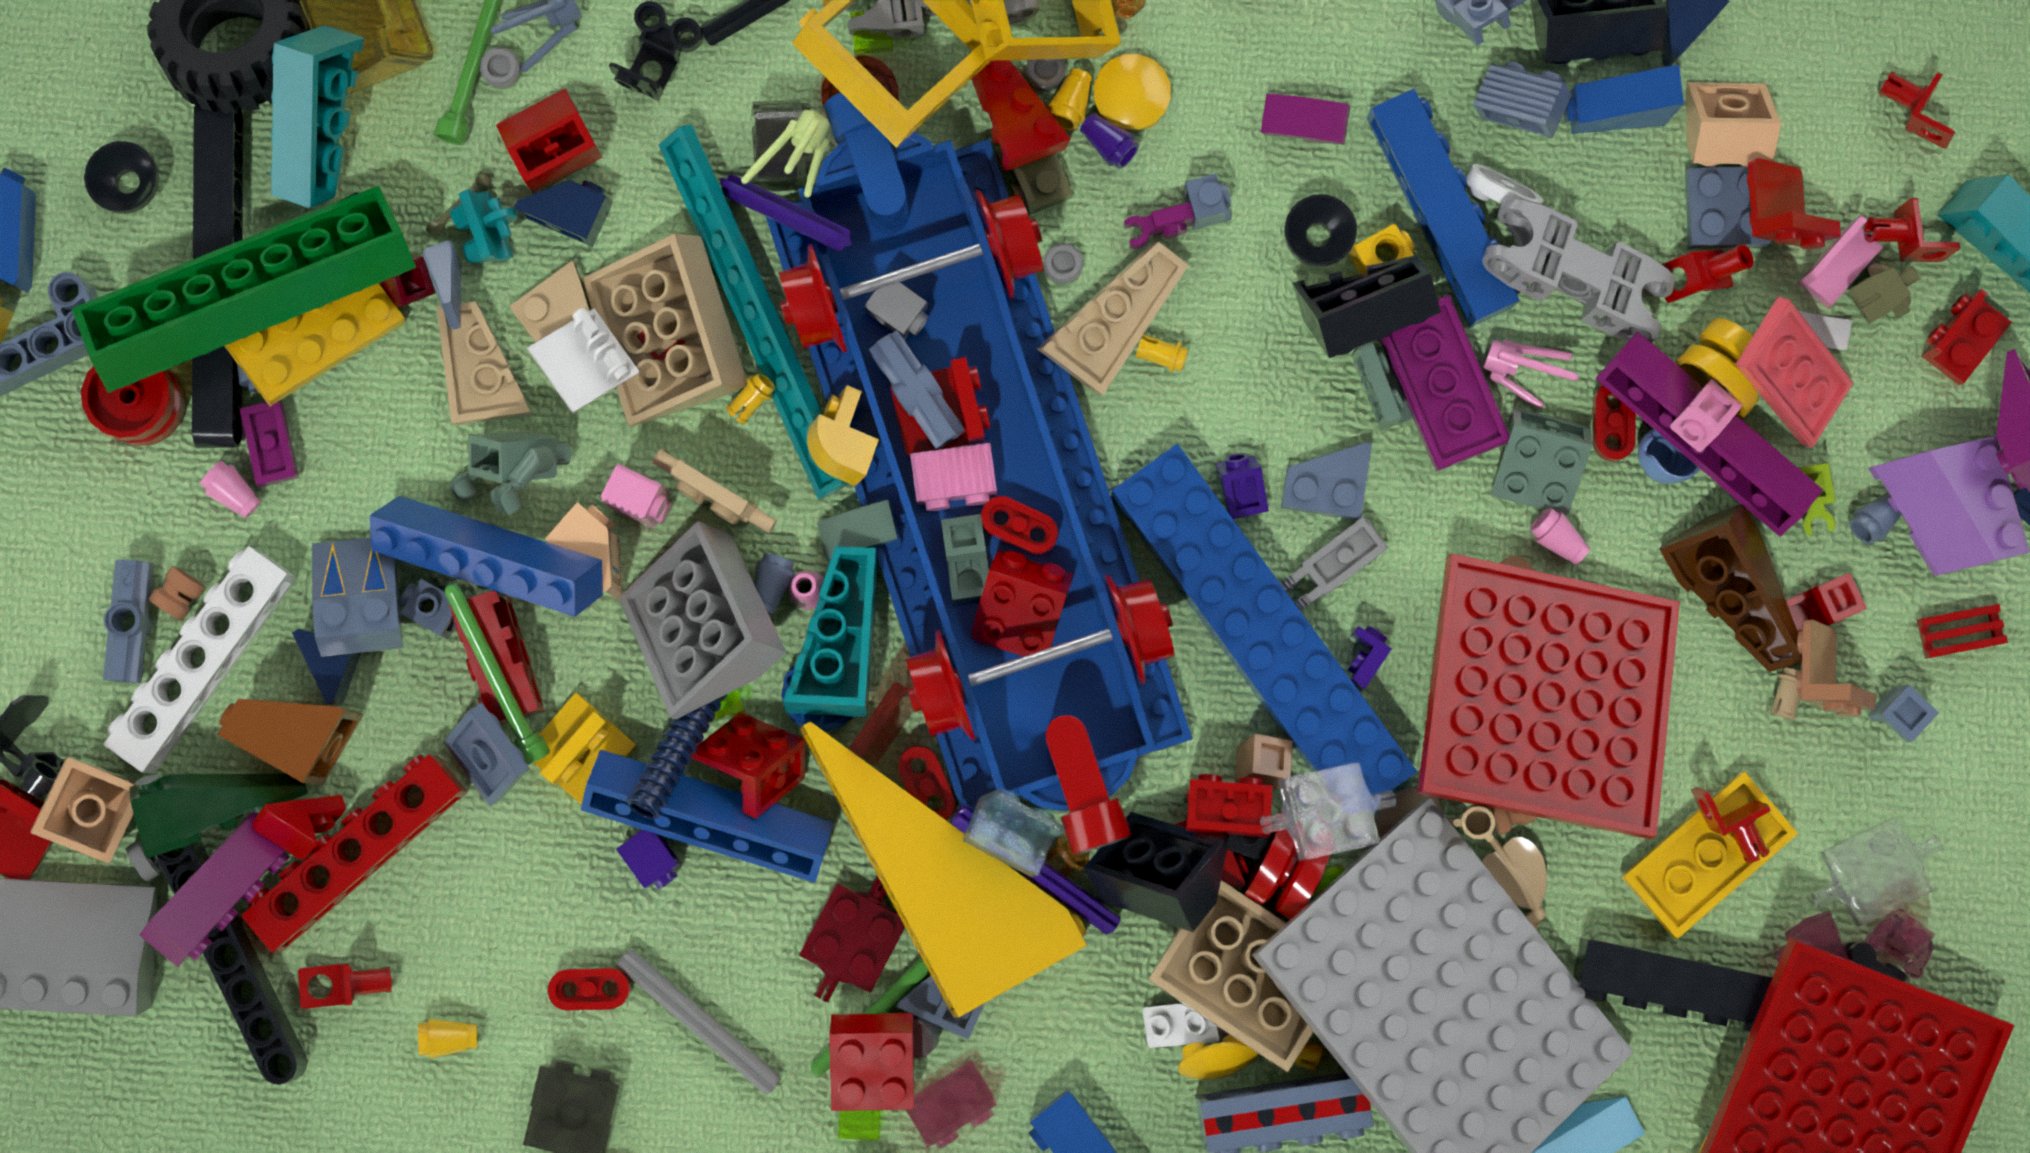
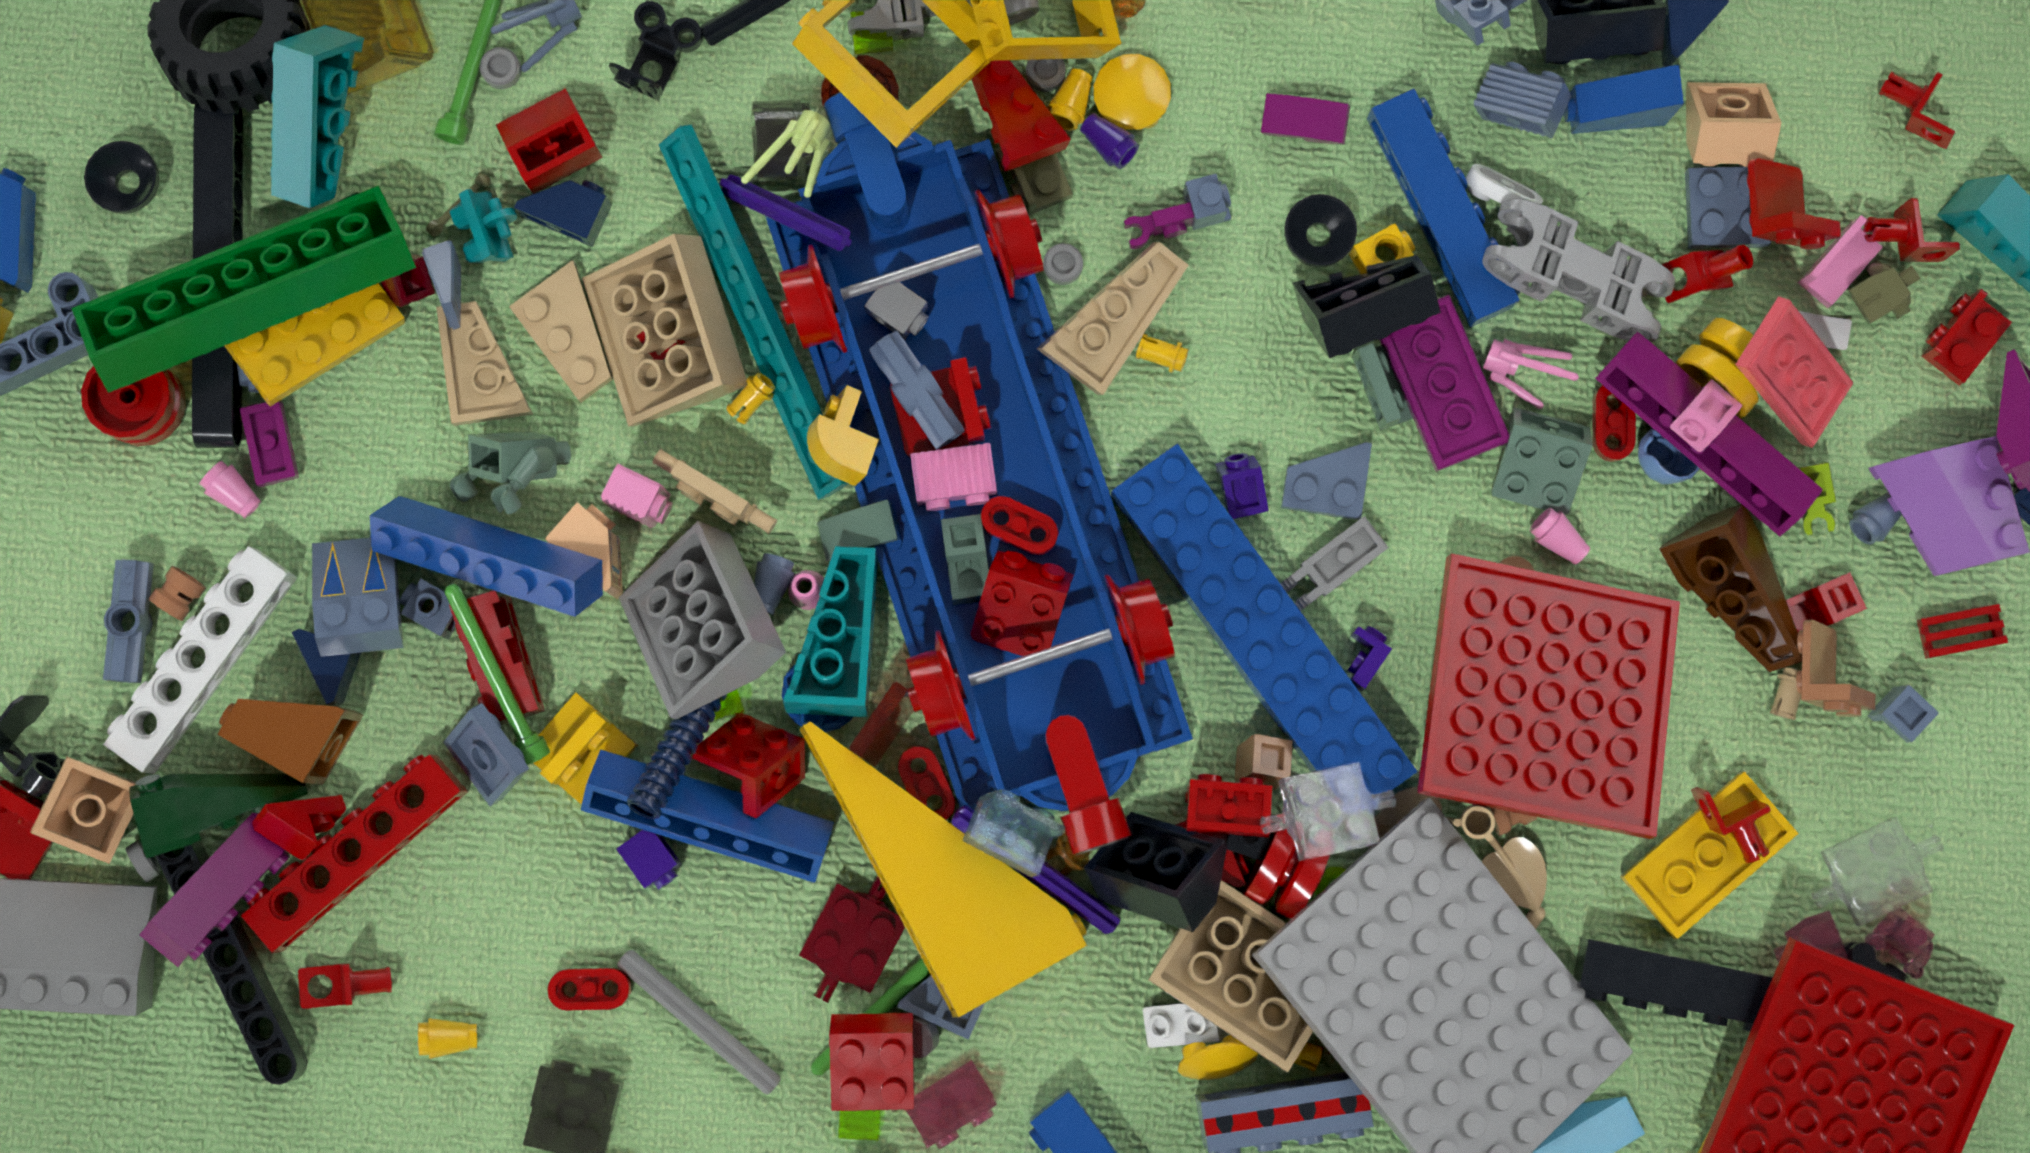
white hinge [527,307,639,413] -> none

